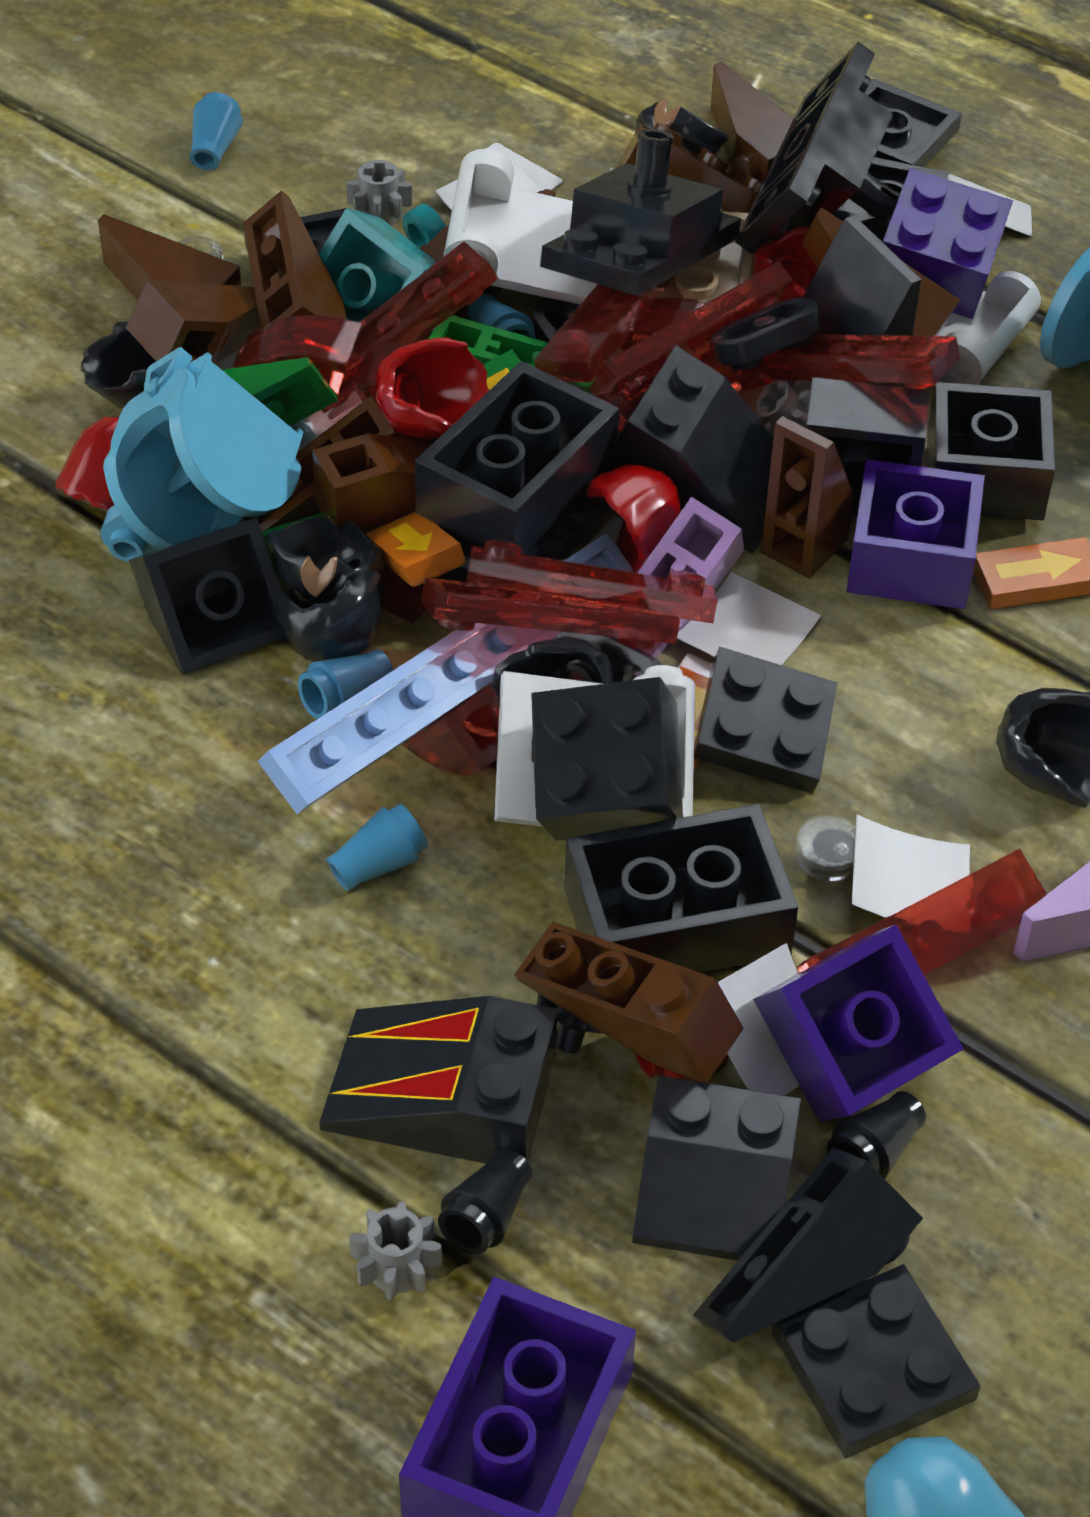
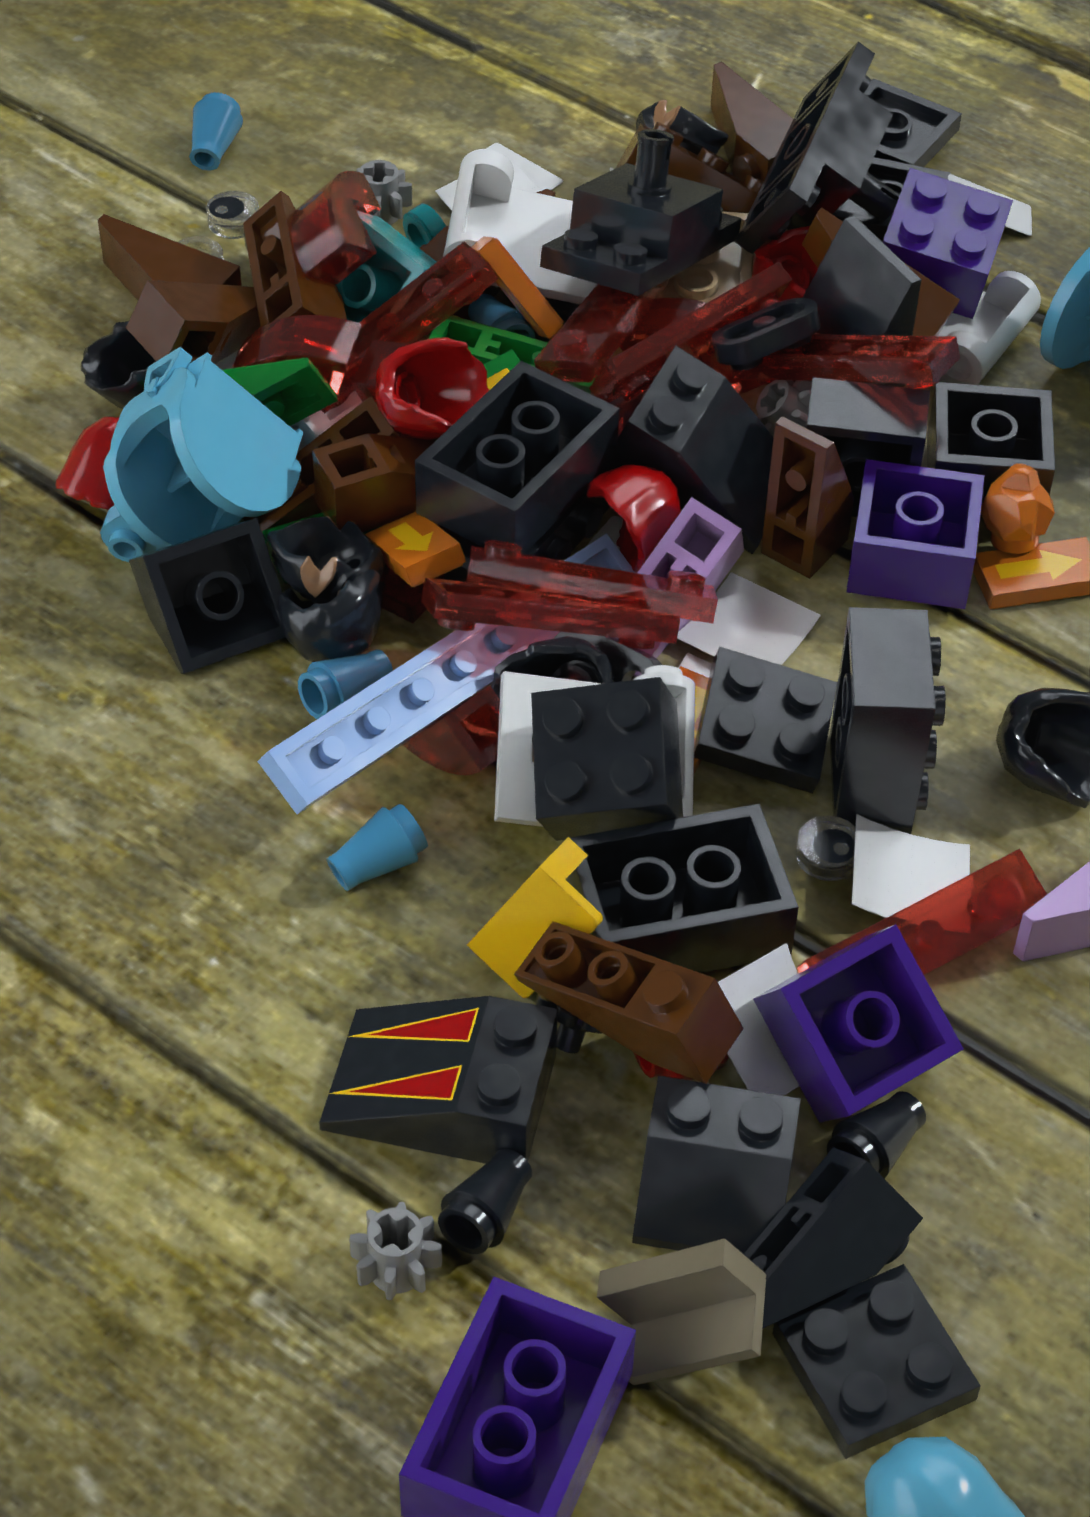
none -> clear tile [206,191,259,239]
none -> clear red brick [291,171,381,284]
none -> yellow panel [467,837,603,999]
none -> orange tile [469,236,564,339]
none -> dark tan panel [597,1239,766,1385]
none -> black brick [829,607,946,834]
none -> orange rock [981,463,1055,554]

